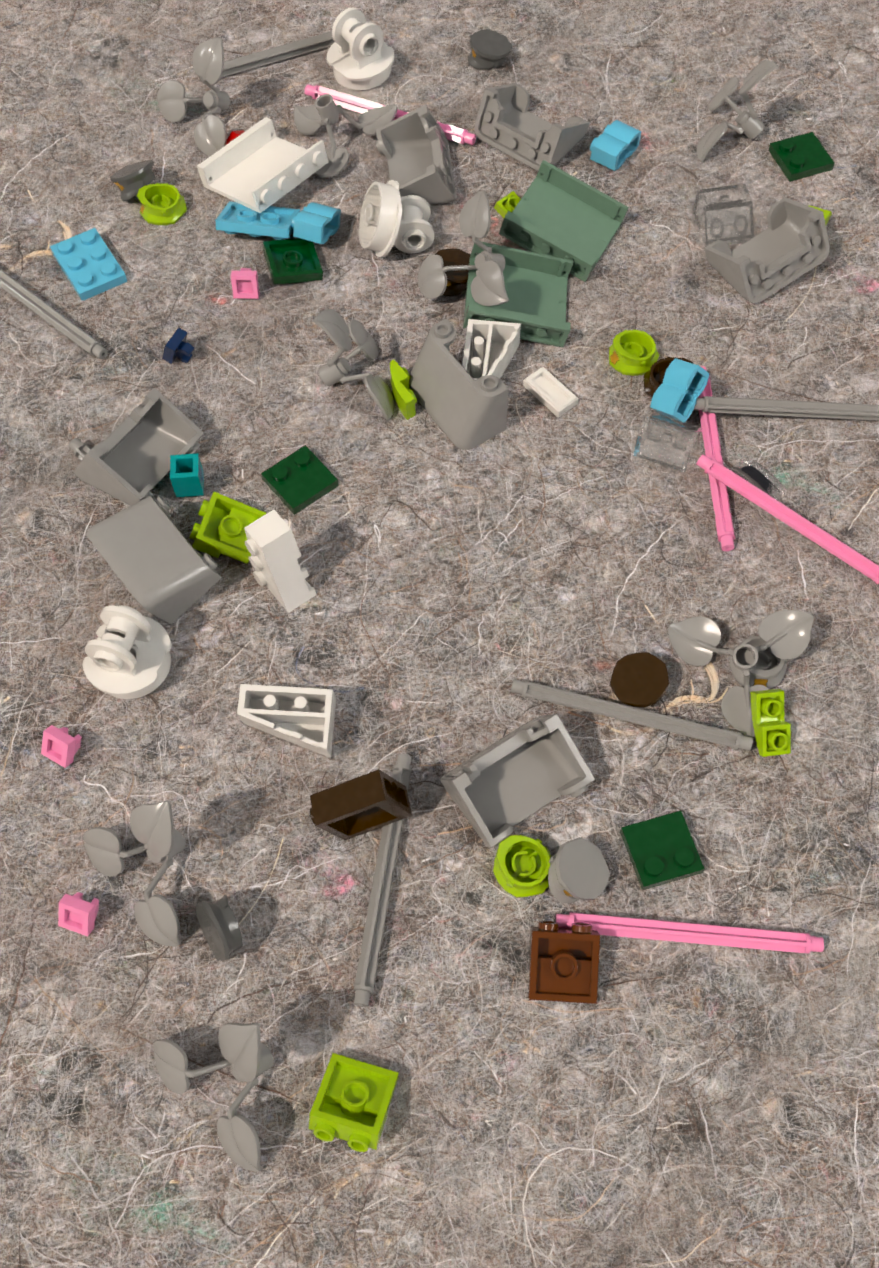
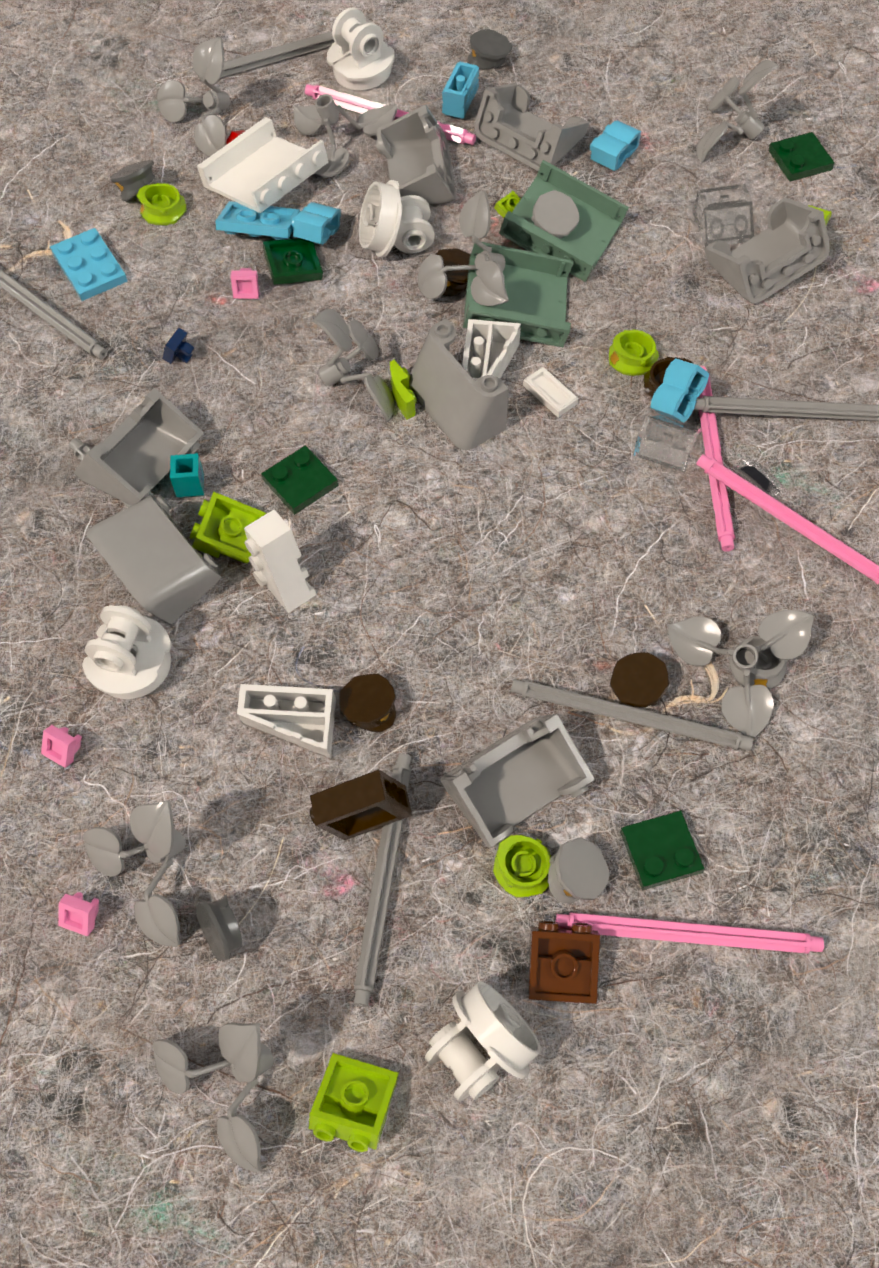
lime slope [751,689,791,757] -> none
none -> dark brown hat [339,674,396,732]
none -> white piece [425,981,541,1102]
none -> medium azure brick [442,61,479,118]
none -> light grey hat [532,190,579,239]

